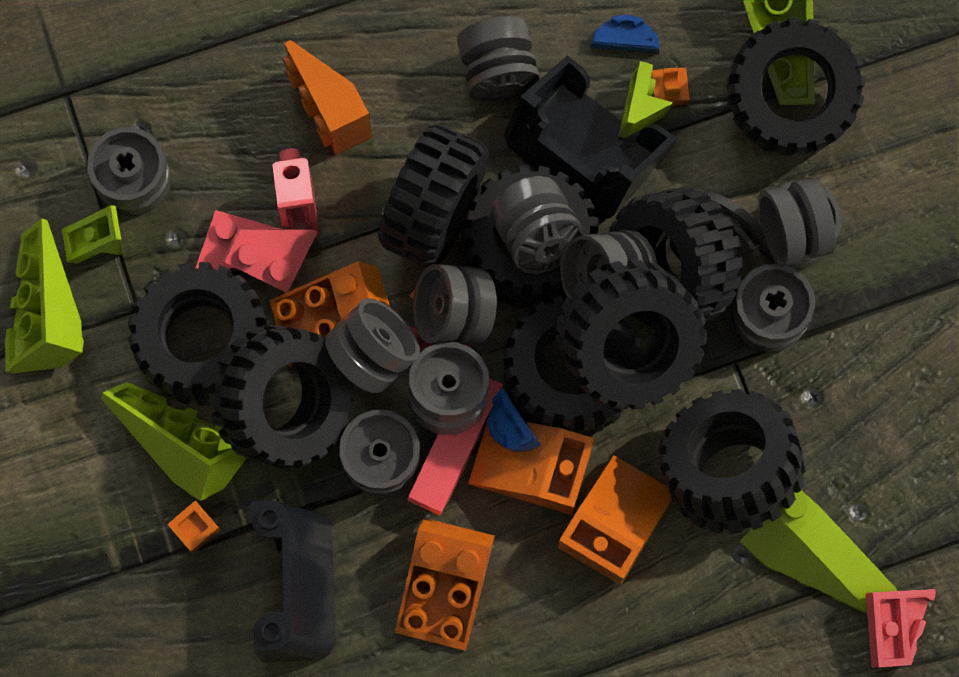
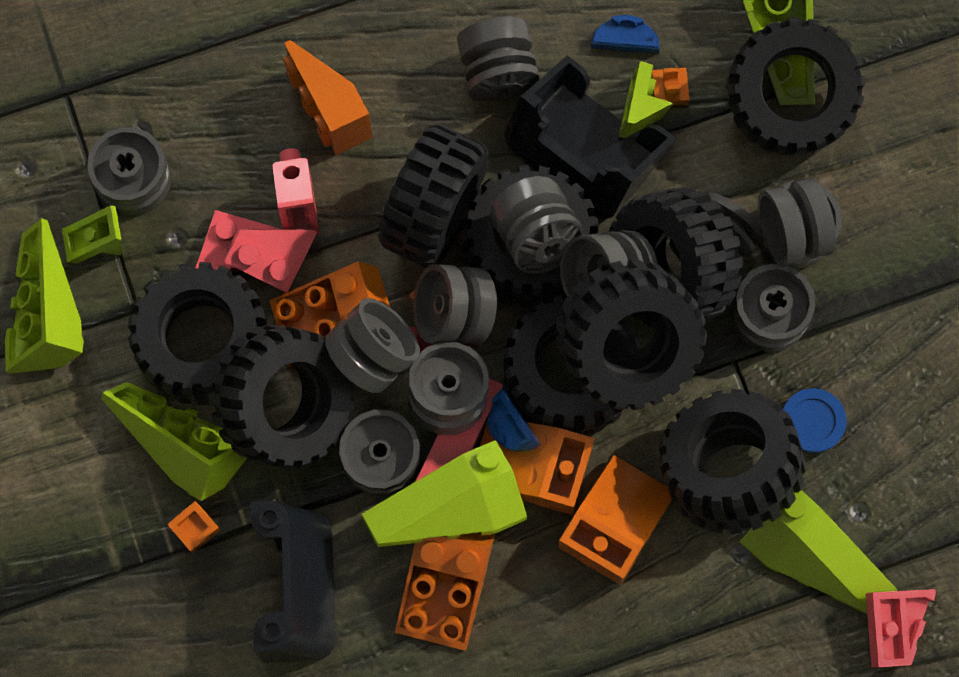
none -> lime wedge [361,440,527,547]
none -> blue piece [783,388,847,453]

